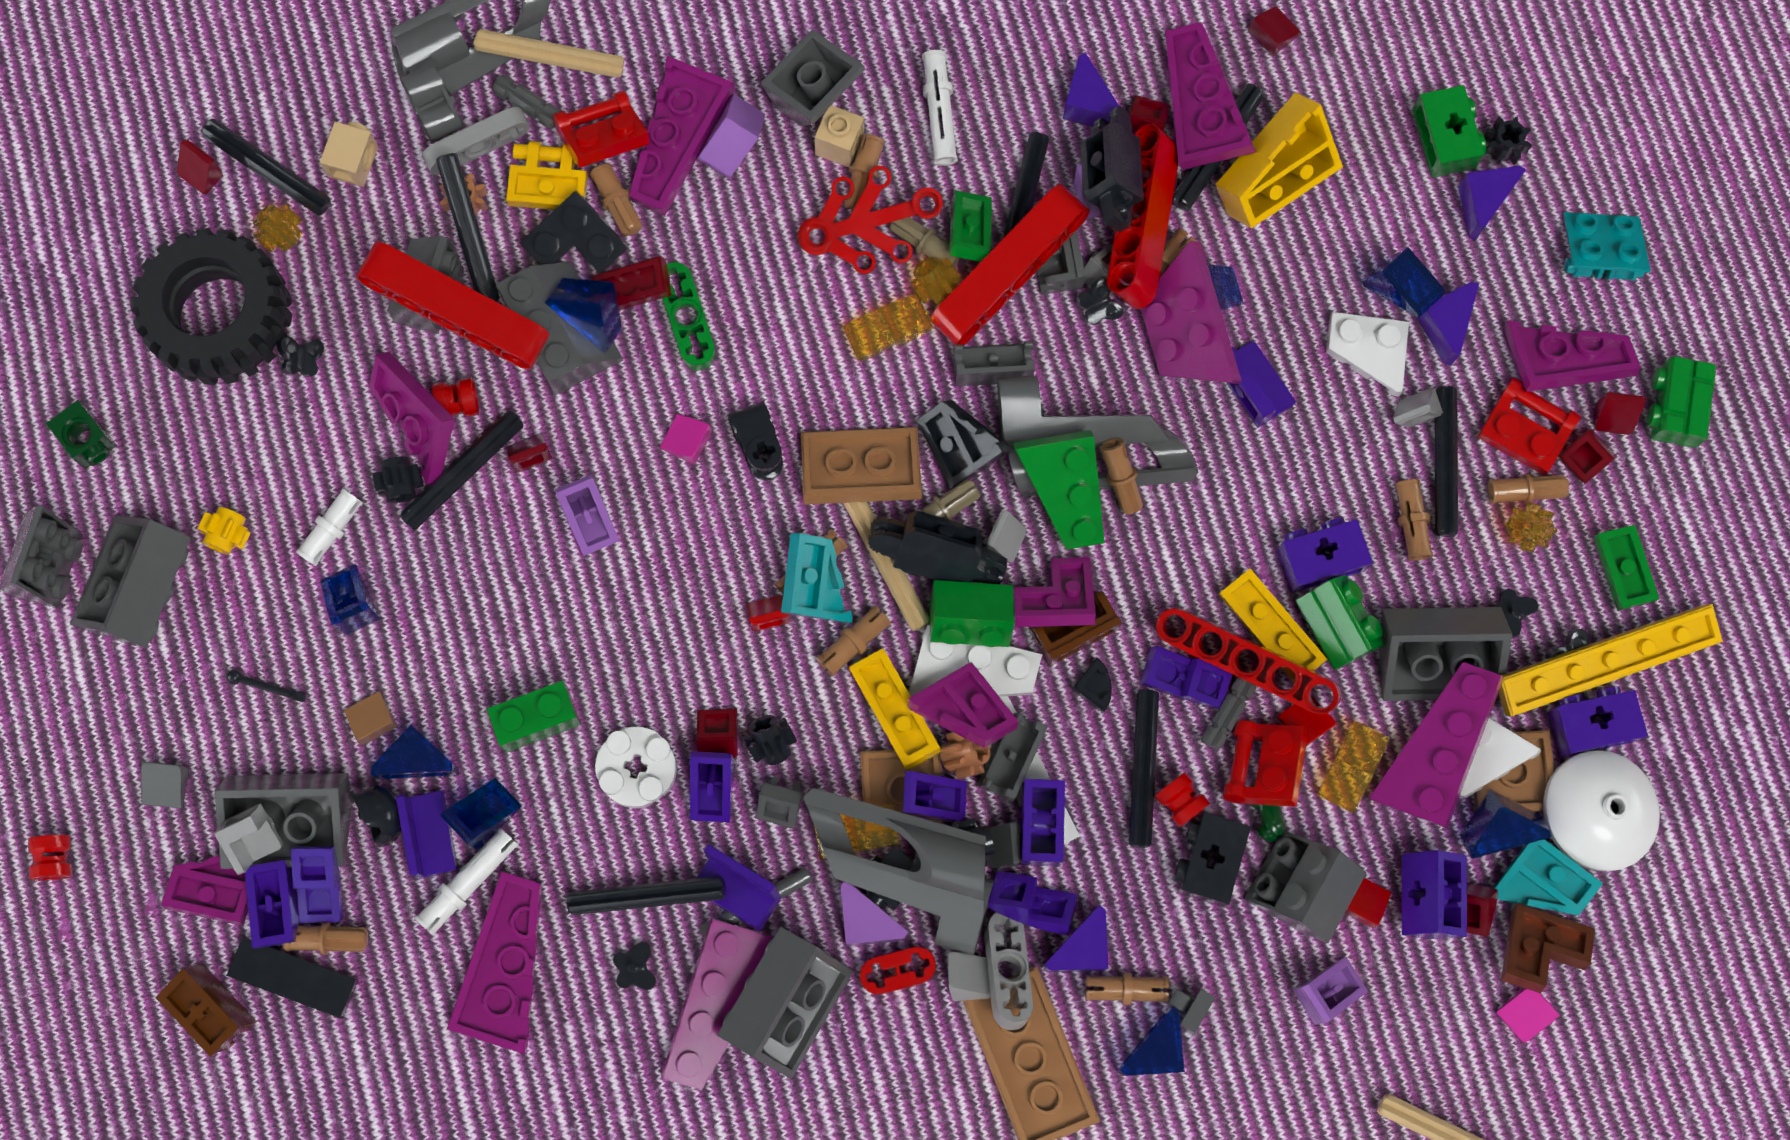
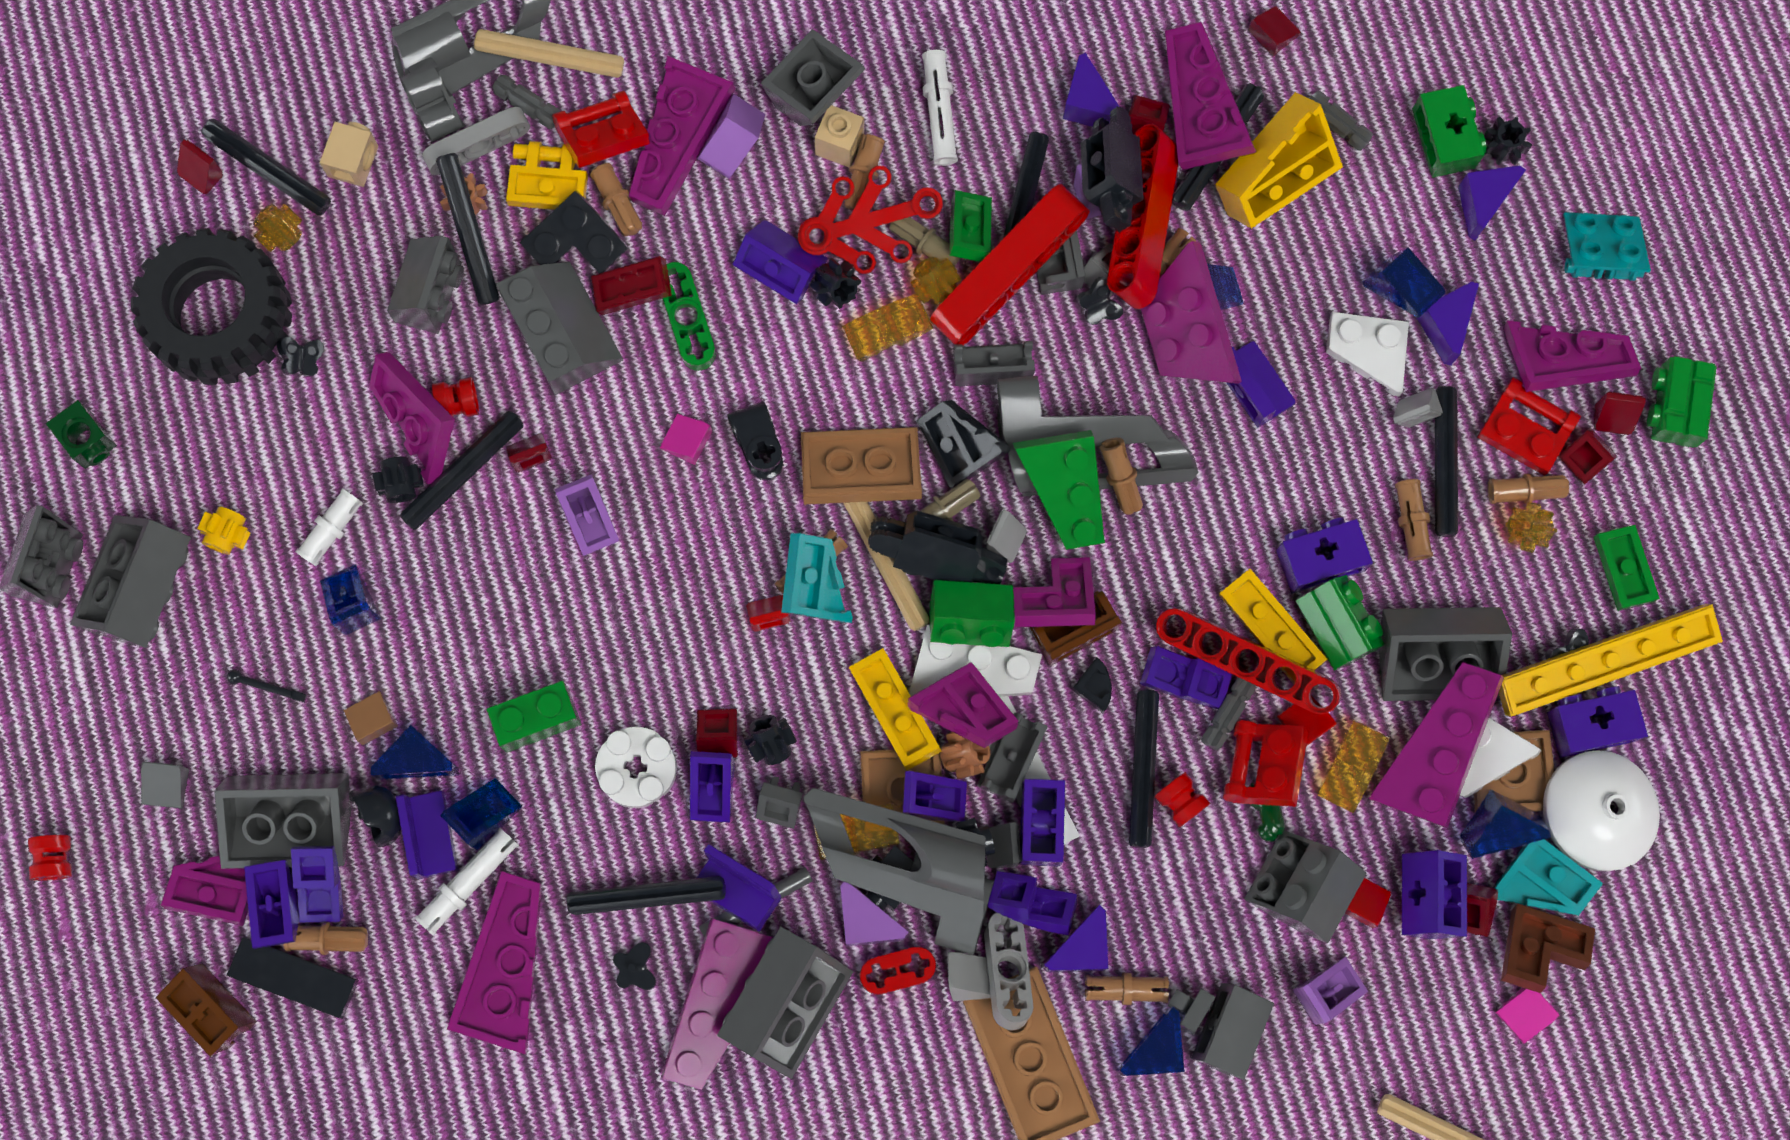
light grey panel [214,803,283,875] -> none
red beam [356,241,550,370] -> none
clear blue slope [545,278,622,353] -> none
medium nougat pin [816,606,891,677] -> none
black brick [1174,812,1251,907] -> none
black piece [1492,589,1539,639] -> none
none -> dark purple panel [732,220,828,304]
none -> black gear [810,258,861,309]
none -> dark grey hinge [1191,983,1274,1080]
none -> dark grey axle [1309,91,1373,151]

